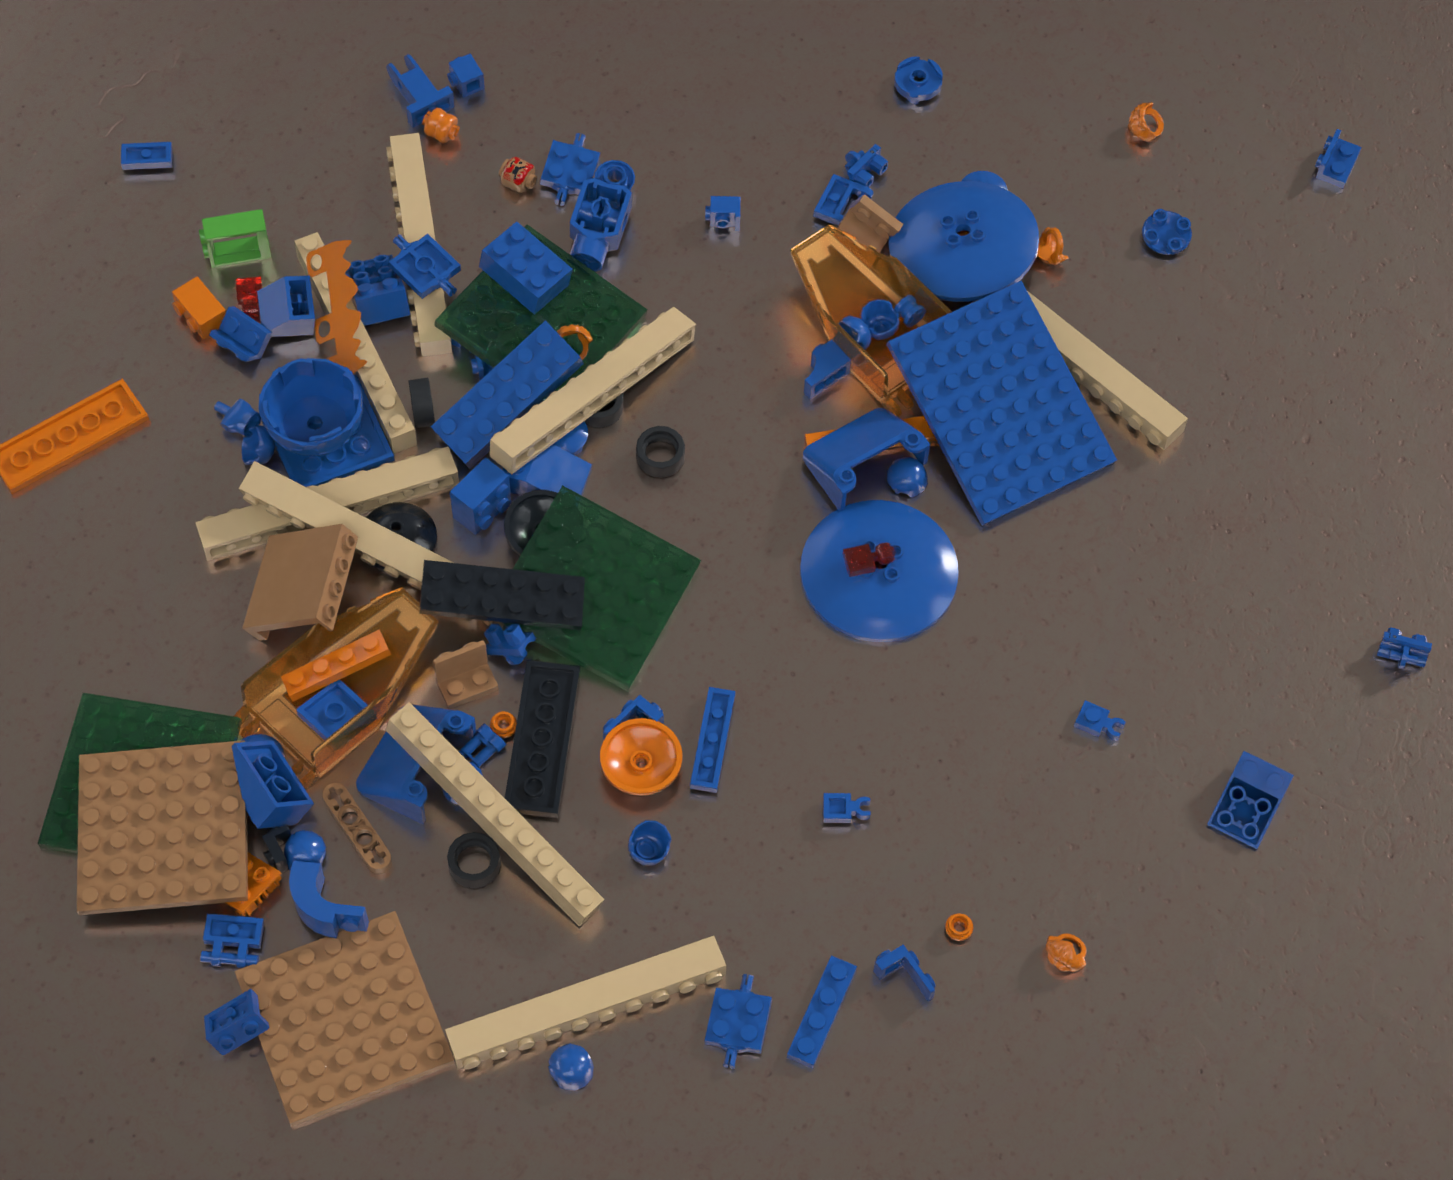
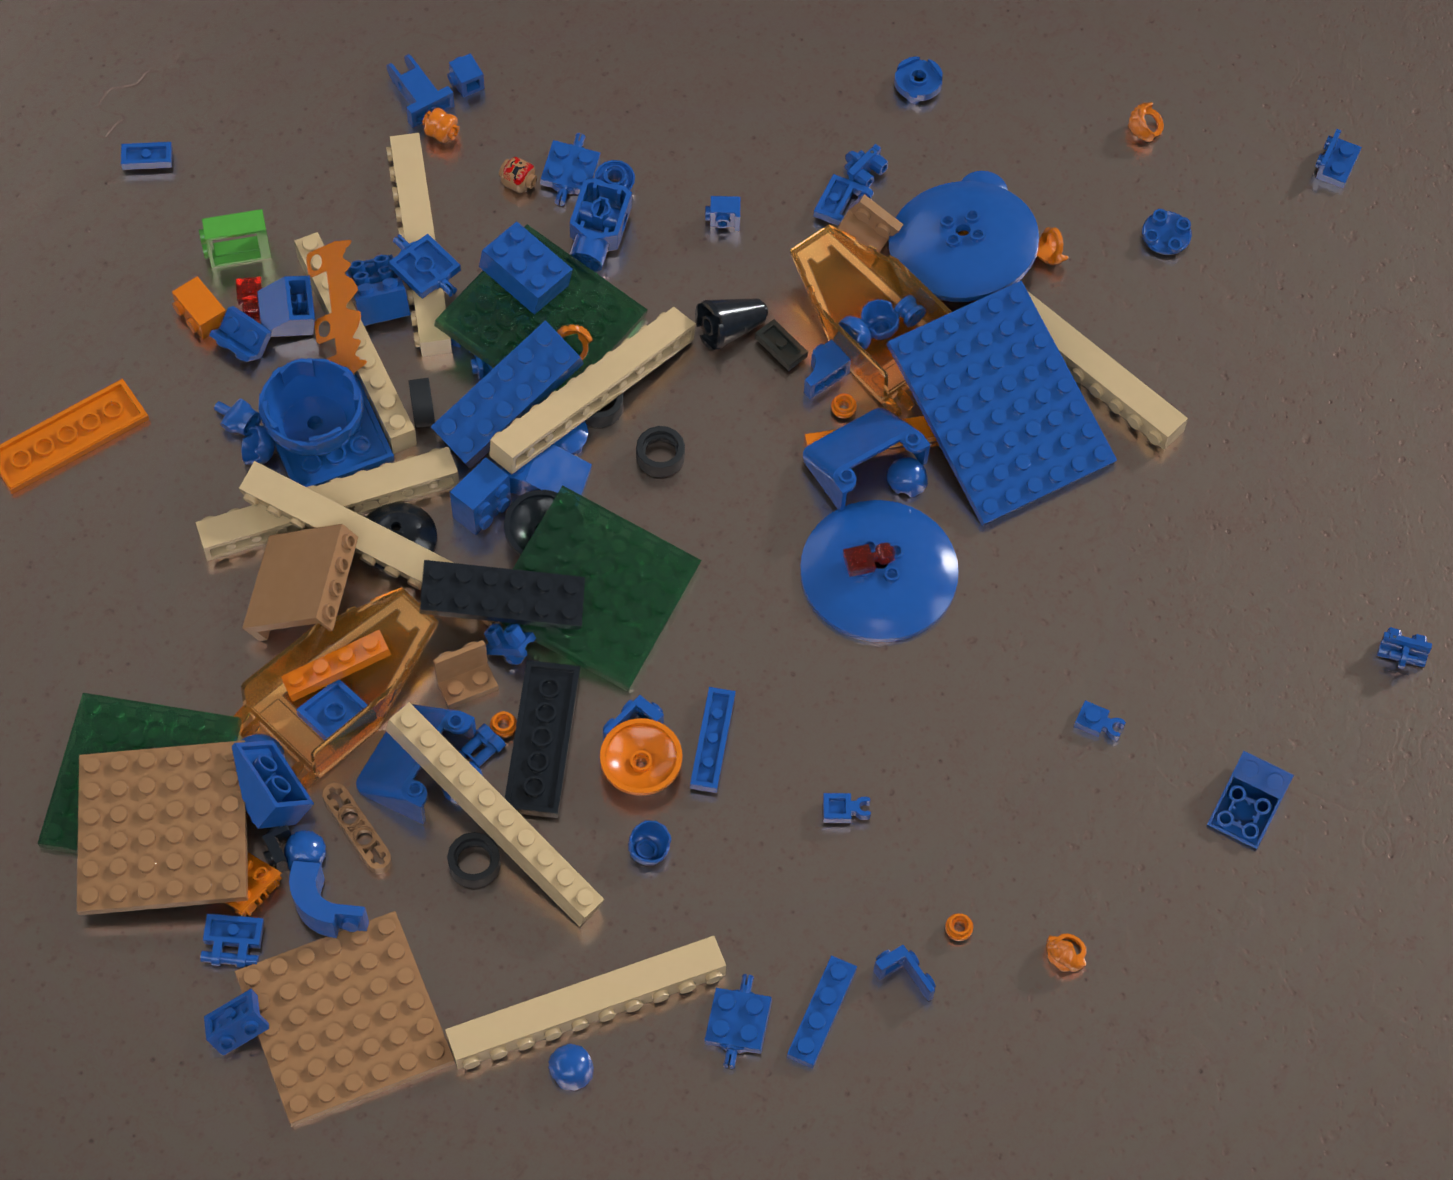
none -> black cone [695,298,768,350]
none -> pearl dark grey plate [755,319,808,371]
none -> orange plate [831,393,857,418]

